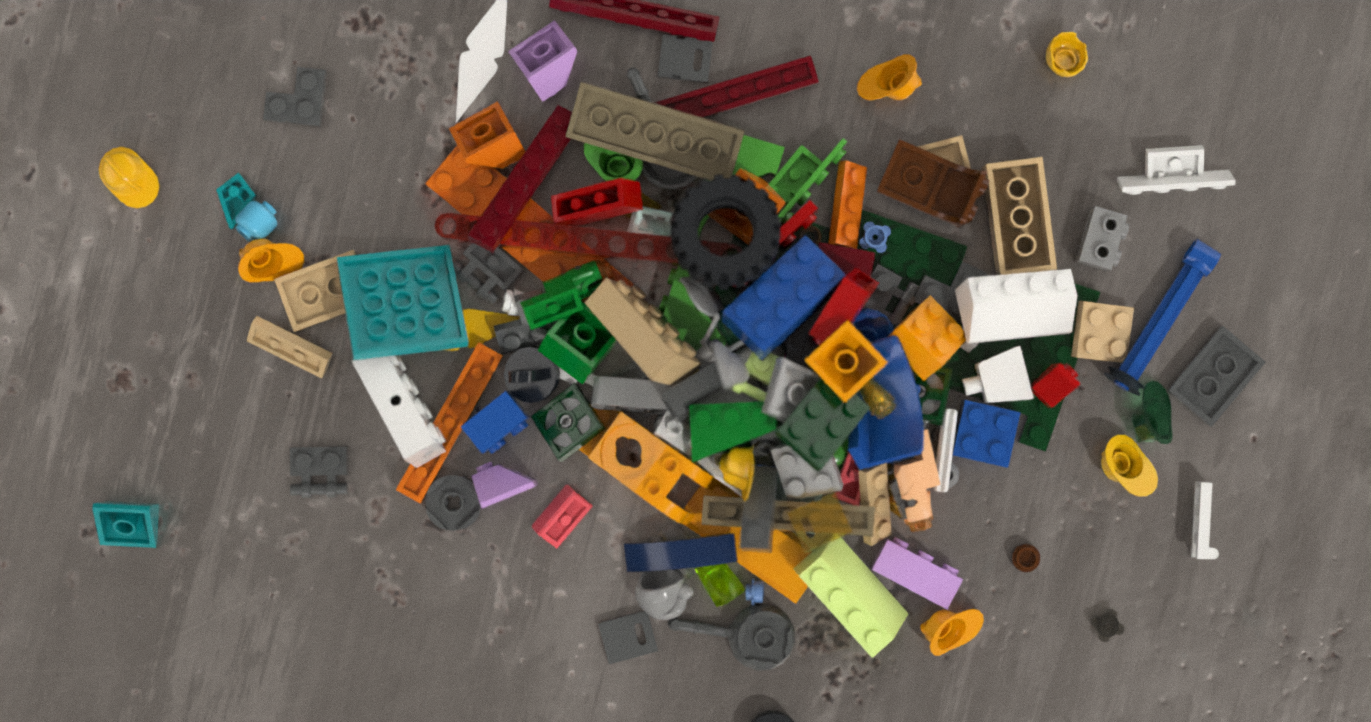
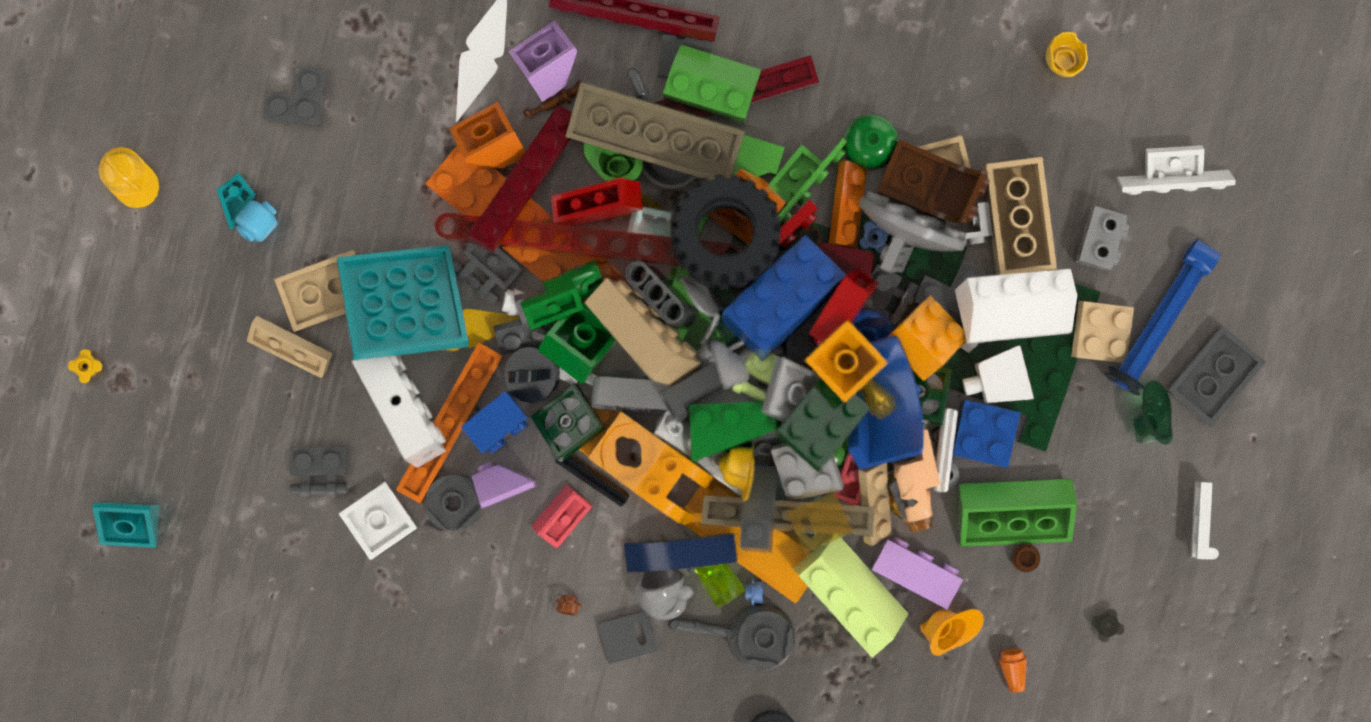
light orange piece [238,238,304,282] -> none
light orange piece [857,54,922,100] -> none
red slope [1030,363,1081,408] -> none
yellow piece [1101,435,1158,497] -> none
none -> yellow plate [68,349,102,383]
none -> white plate [339,481,418,560]
none -> reddish brown piece [523,80,582,118]
none -> black axle [555,455,630,507]
none -> dark orange plate [555,595,582,616]
none -> dark grey beam [625,261,696,328]
none -> bright green slope [663,45,761,124]
none -> green cylinder [843,114,898,171]
none -> light grey bracket [858,191,967,273]
none -> bright green slope [958,479,1077,547]
none -> white bracket [965,202,993,245]
none -> orange cone [999,648,1027,693]

